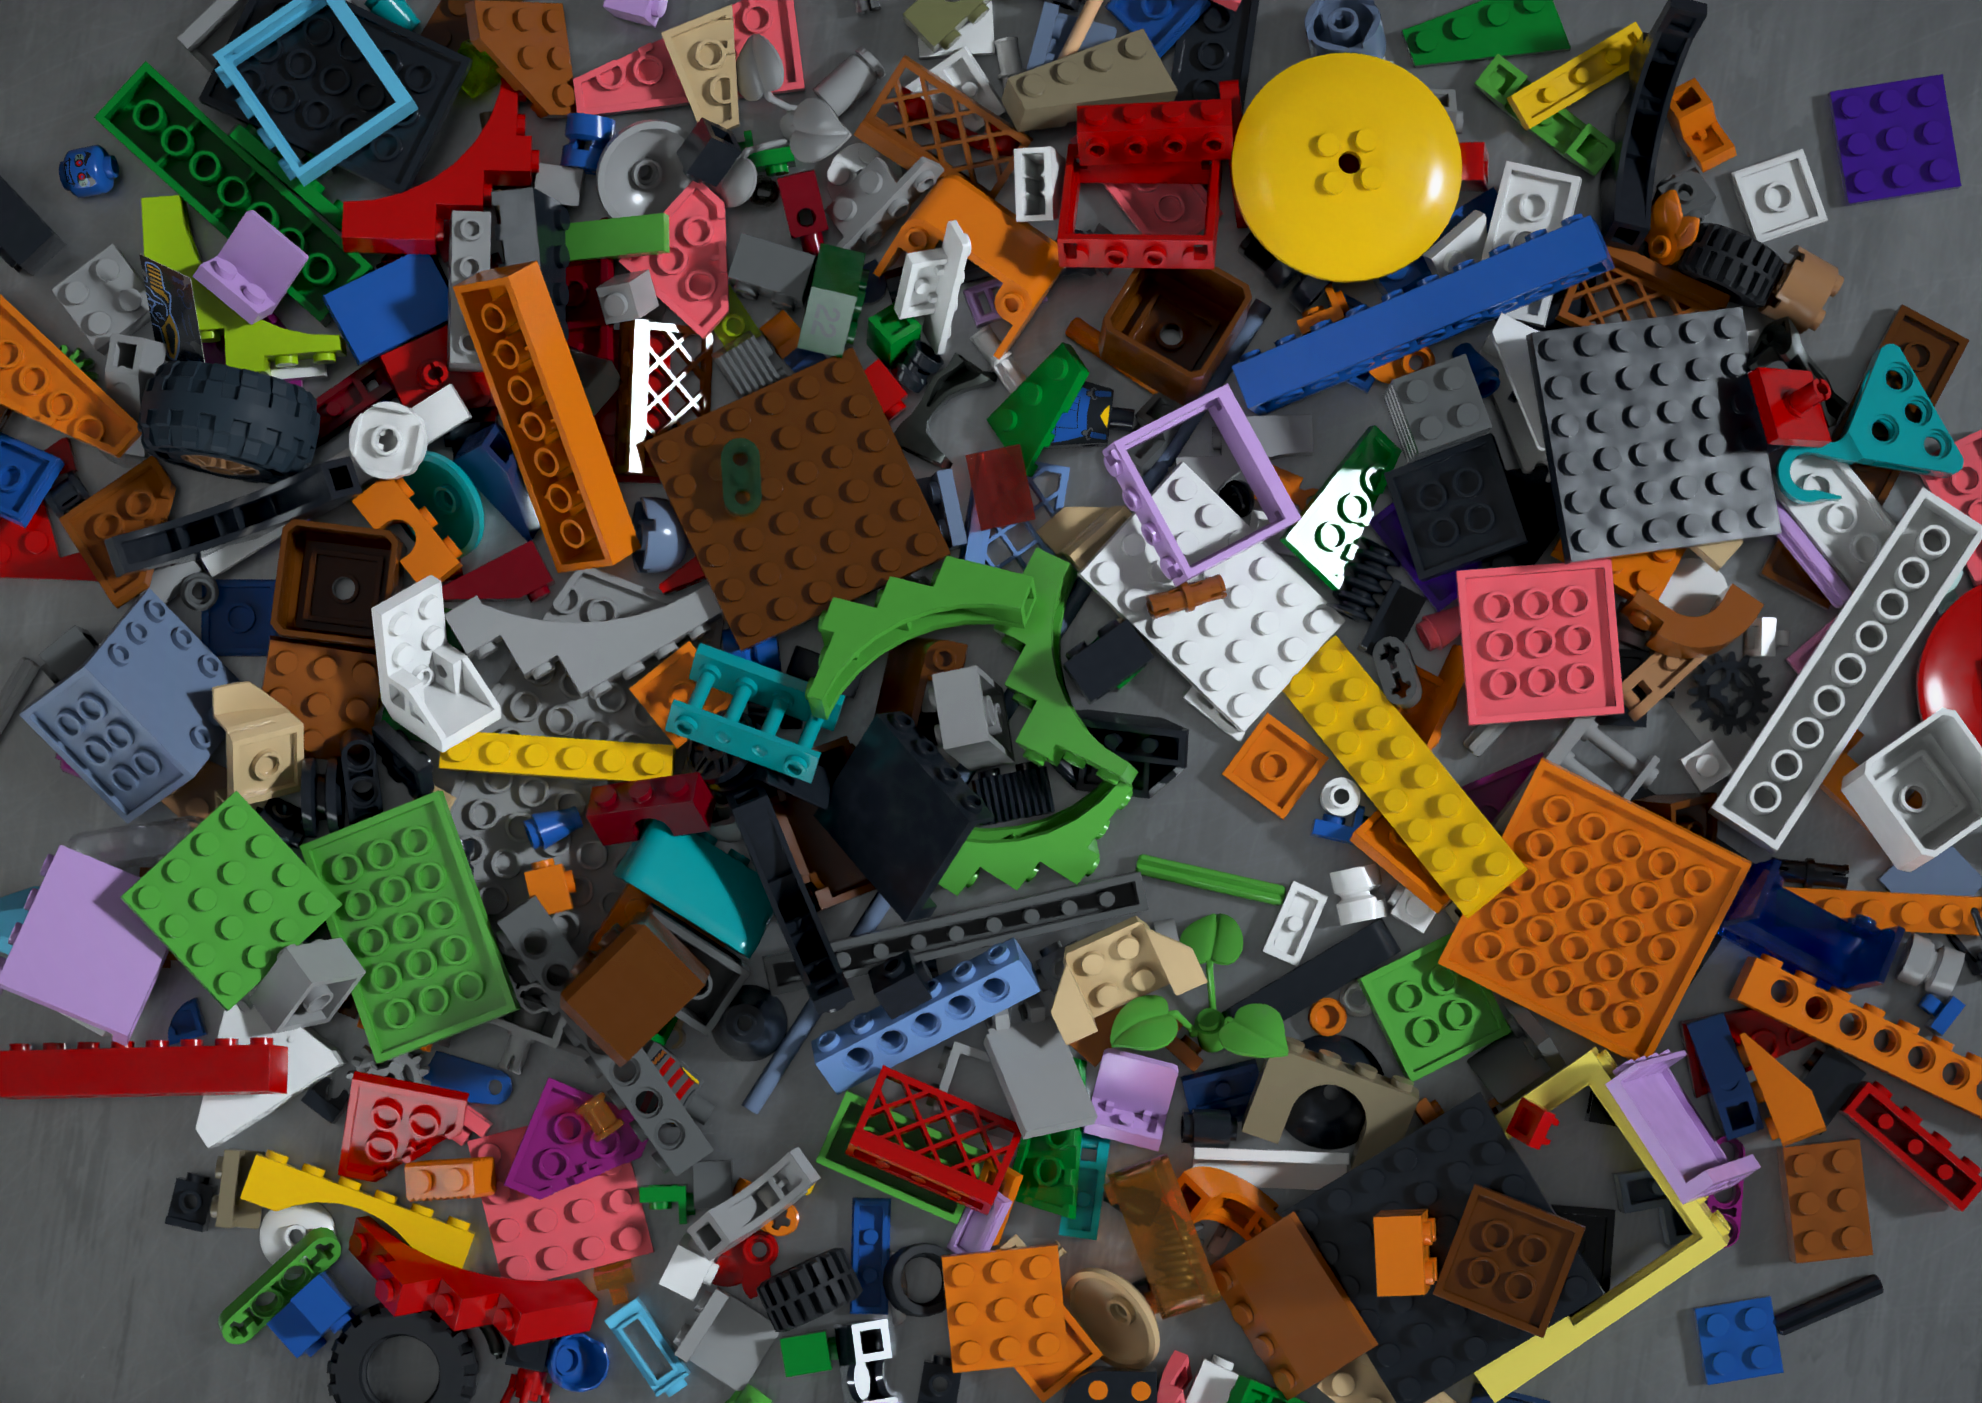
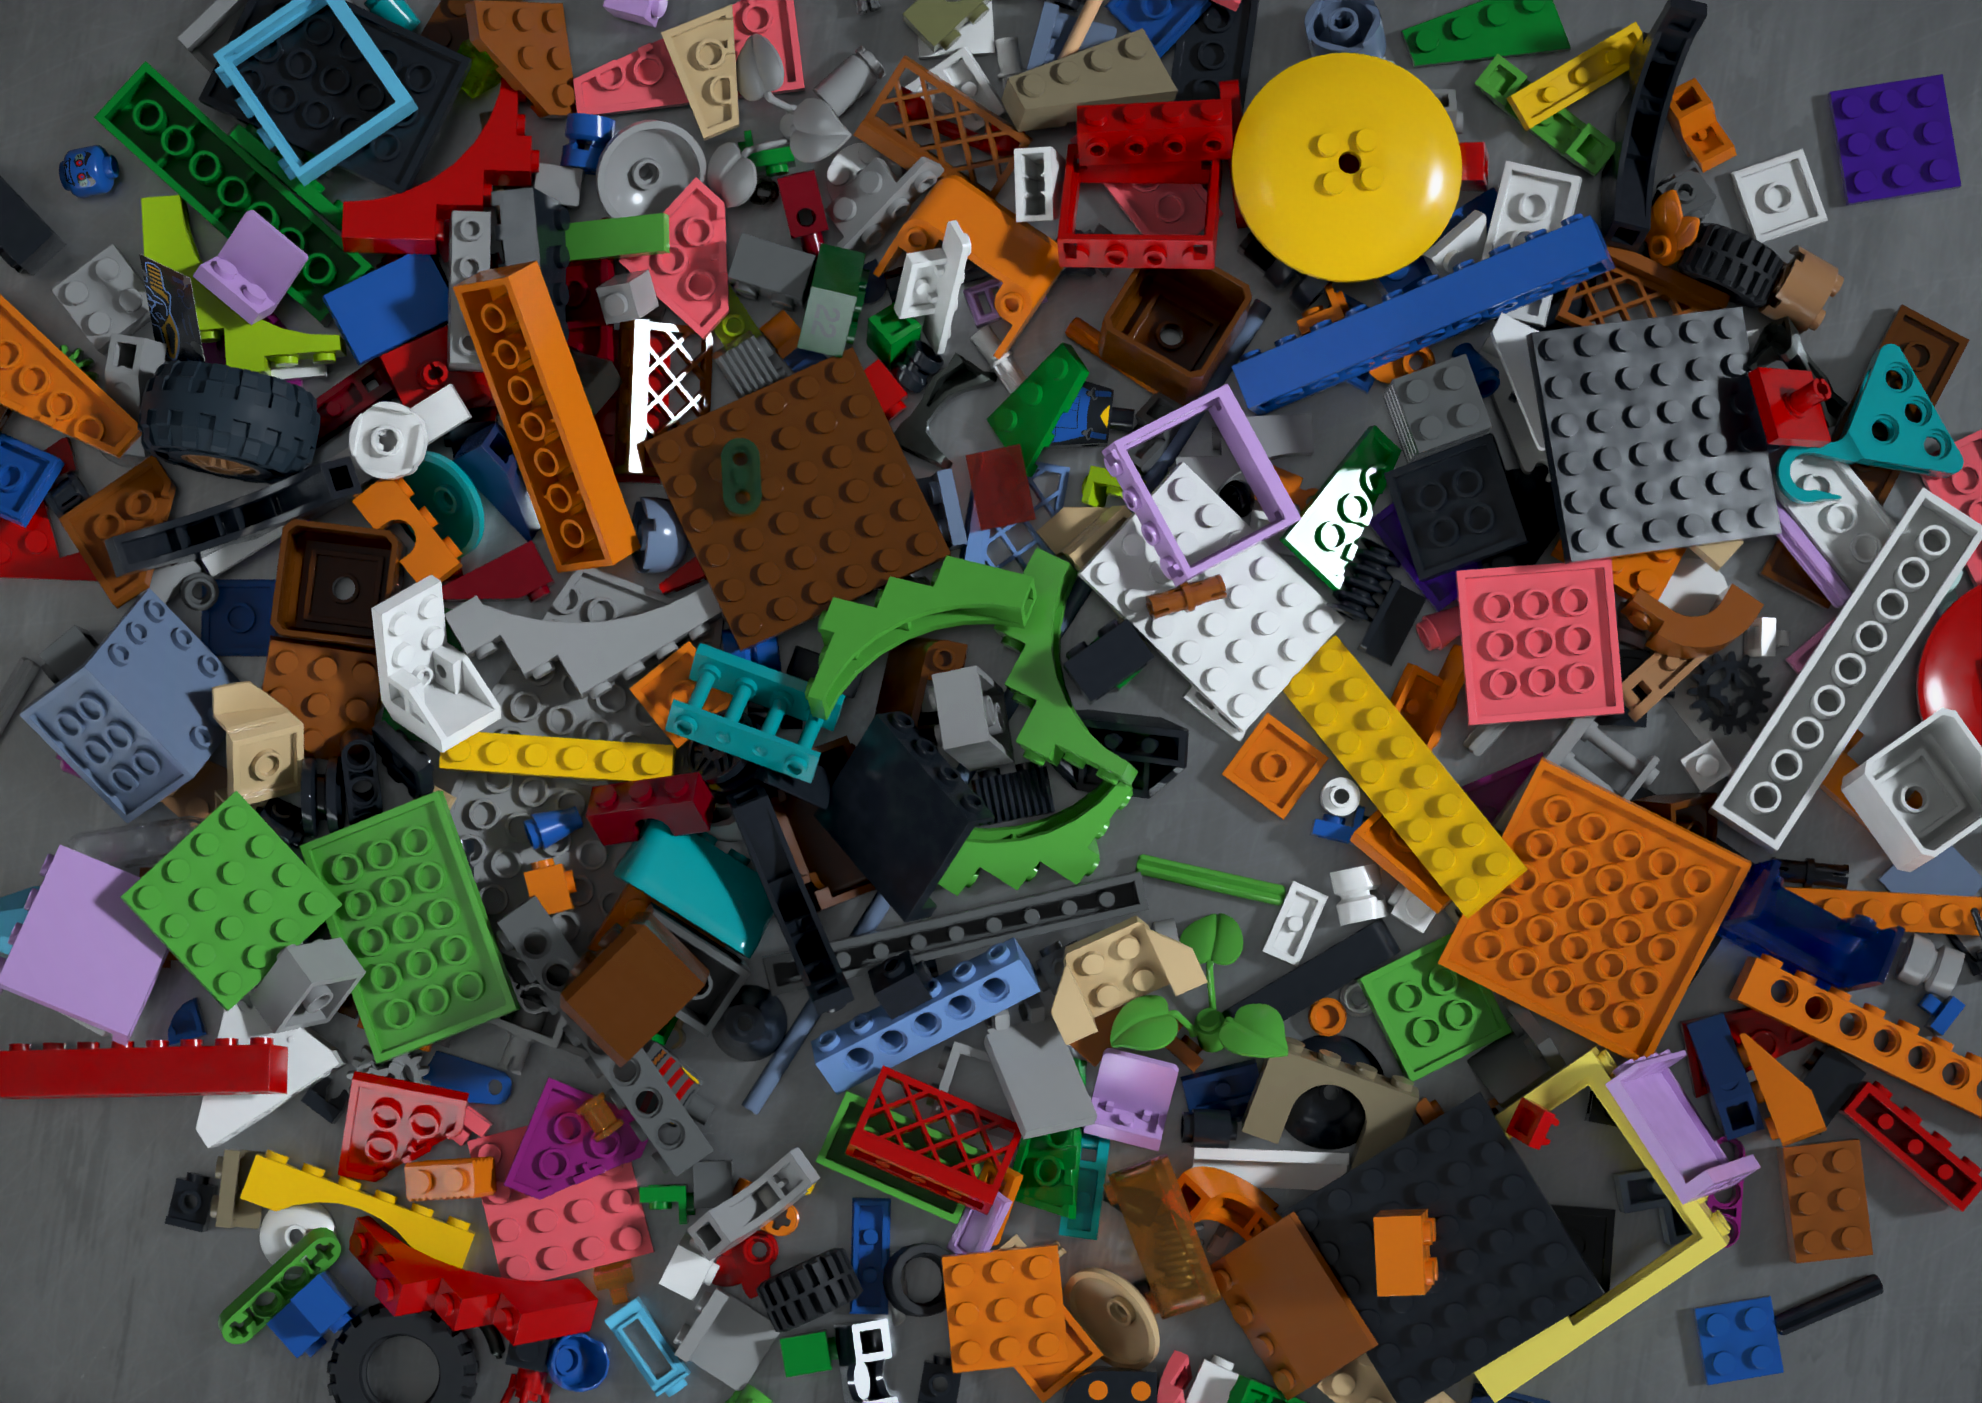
black brick [676,117,742,187] -> none
dark grey beam [1373,636,1423,709] -> none
reddish brown plate [1433,1183,1586,1338] -> none
none -> lime bracket [1082,465,1147,507]

